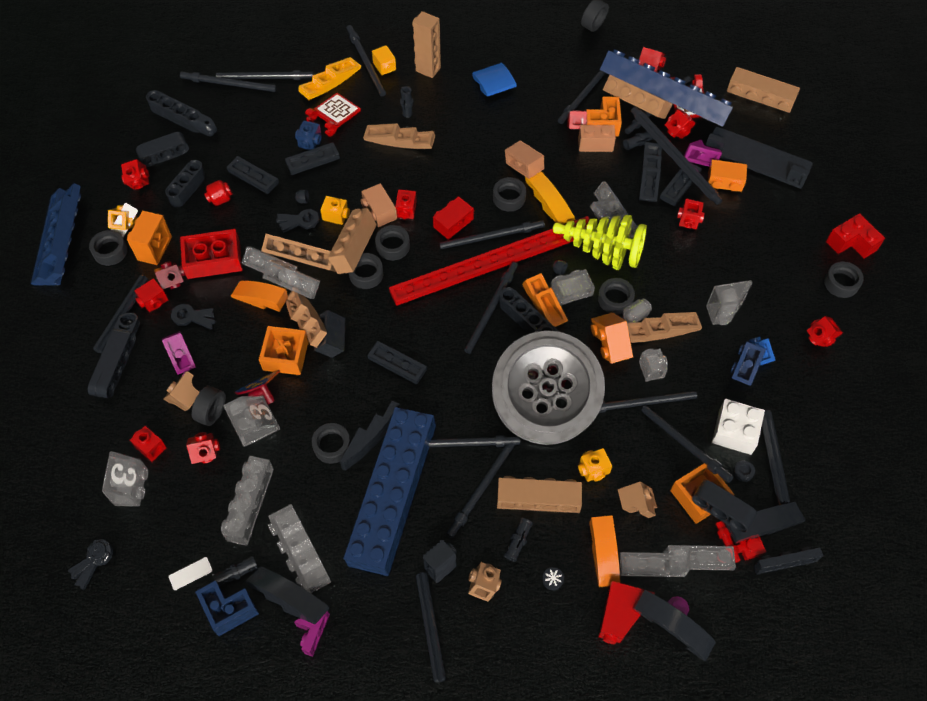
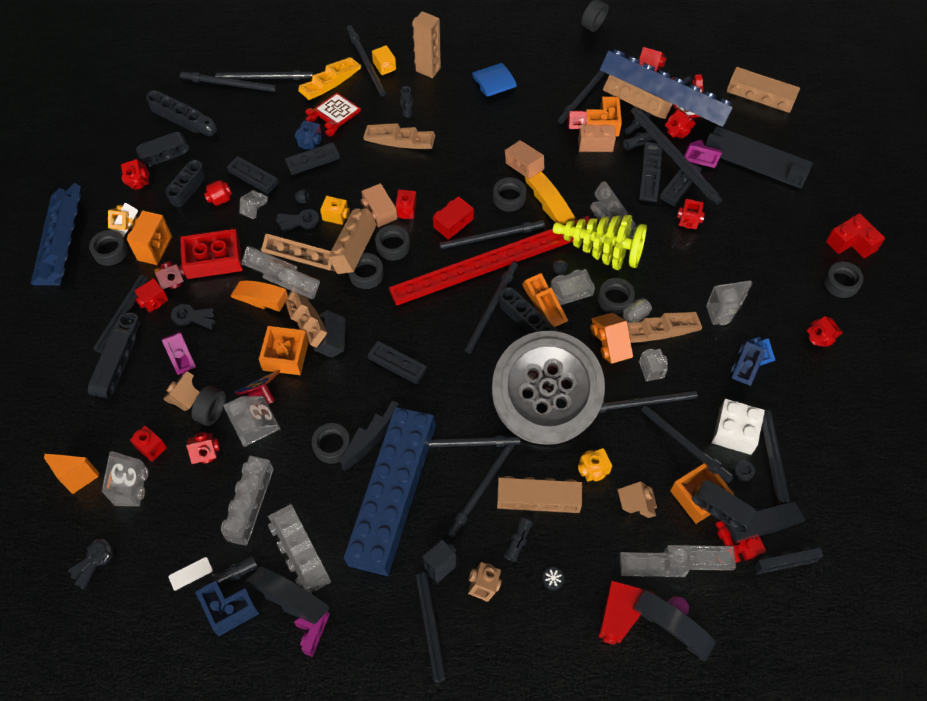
orange slope [590,516,620,587] -> none
orange brick [707,160,747,192] -> none
none -> orange slope [44,454,99,494]
none -> clear bracket [240,190,267,219]

